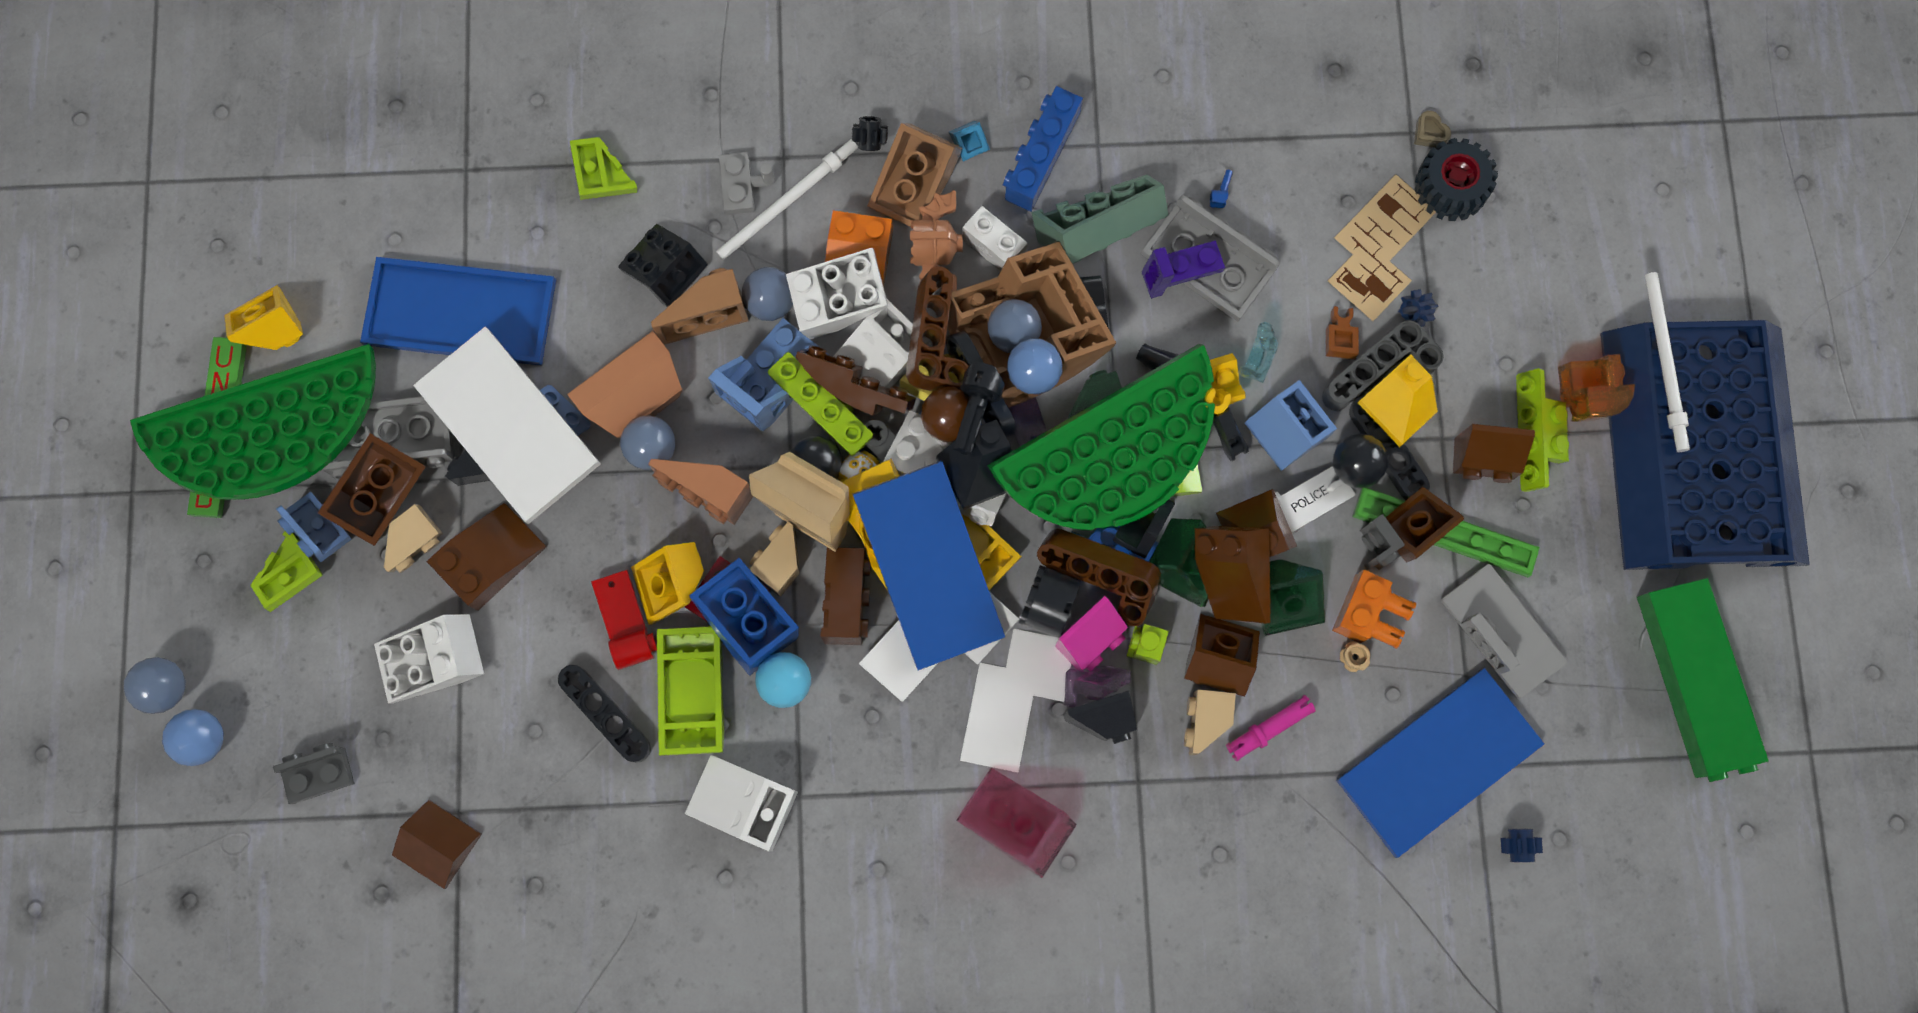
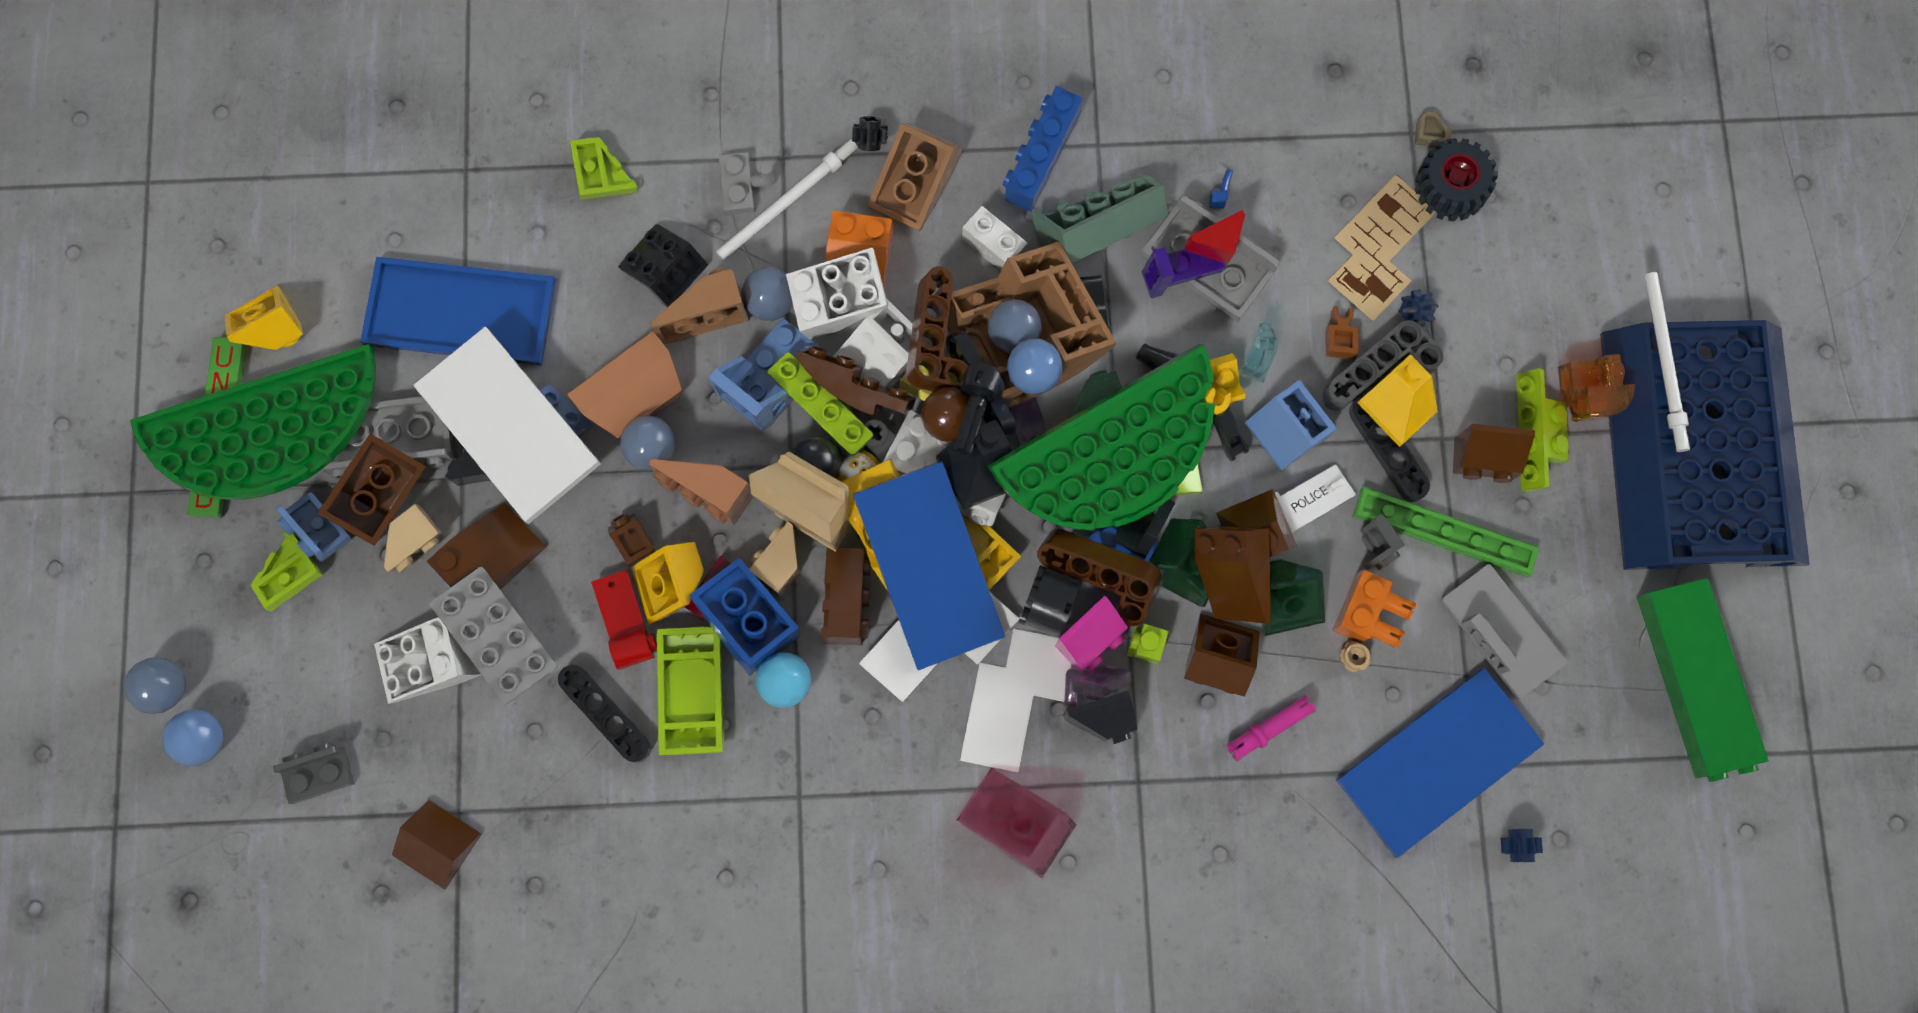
white slope [685,755,798,851] -> none
nougat helmet [910,190,963,292] -> none
dark azure slope [949,121,990,161] -> none
tan slope [1184,690,1236,755] -> none
black piece [1333,433,1389,489] -> none
reddish brown slope [1385,487,1464,563] -> none
none -> light grey bracket [429,567,557,704]
none -> reddish brown bracket [608,513,655,565]
none -> red slope [1184,210,1245,264]

